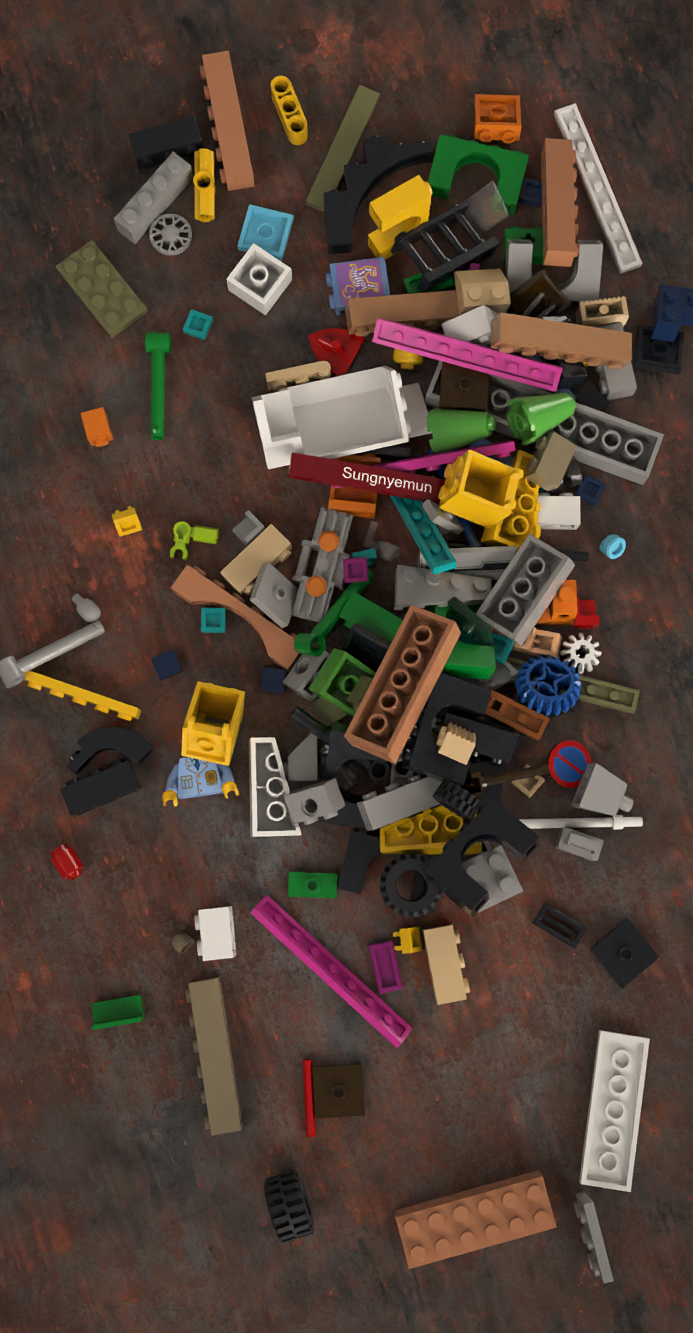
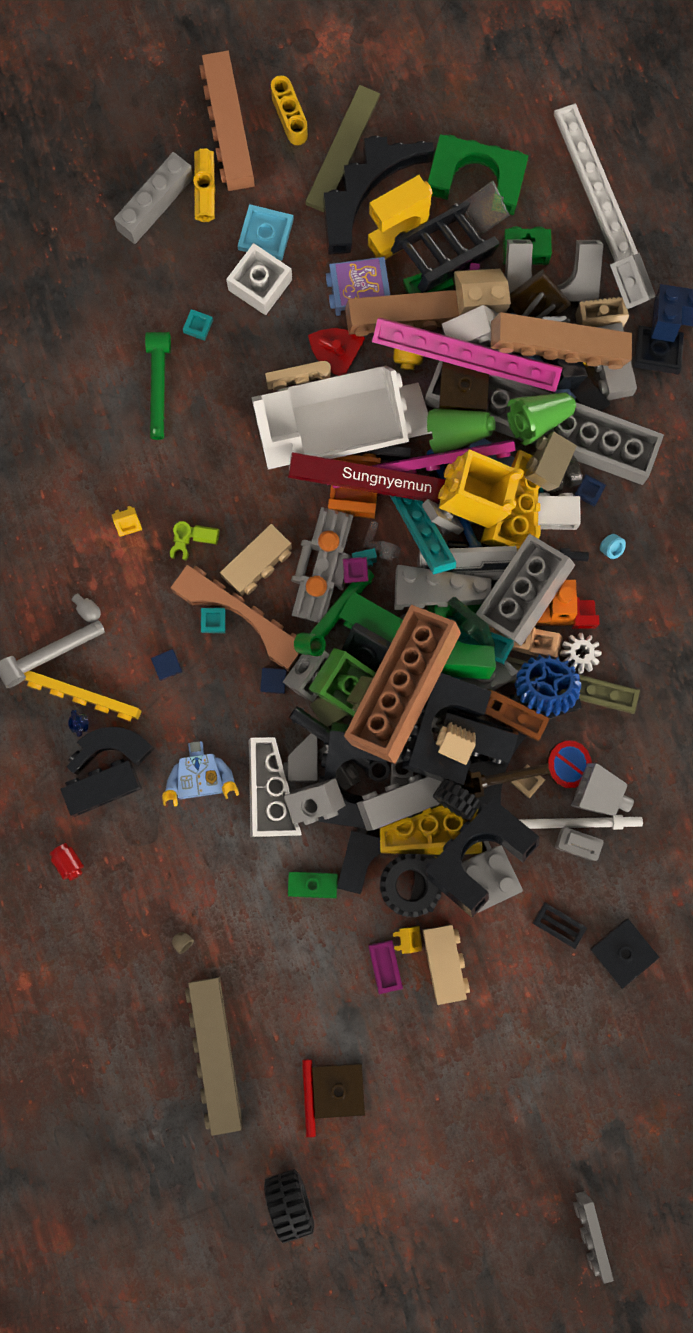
olive plate [55,240,148,339] -> none
orange brick [80,407,114,447] -> none
green panel [91,994,145,1030] -> none
black brick [128,116,203,169] -> none
light grey wheel [149,214,192,256] -> none
yellow container [181,681,245,766] -> none
white brick [195,906,237,961] -> none
light grey panel [232,510,265,547] -> none
light grey plate [250,561,299,628] -> none
dark pink plate [250,895,413,1048] -> none
nougat brick [394,1170,557,1269] -> none
orange plate [474,94,522,144] -> none
dark blue tile [518,177,542,207] -> none
nougat brick [541,138,579,267] -> none
white plate [579,1030,650,1192] -> none
none -> clear blue plate [68,710,89,737]
none -> light grey panel [610,253,656,309]

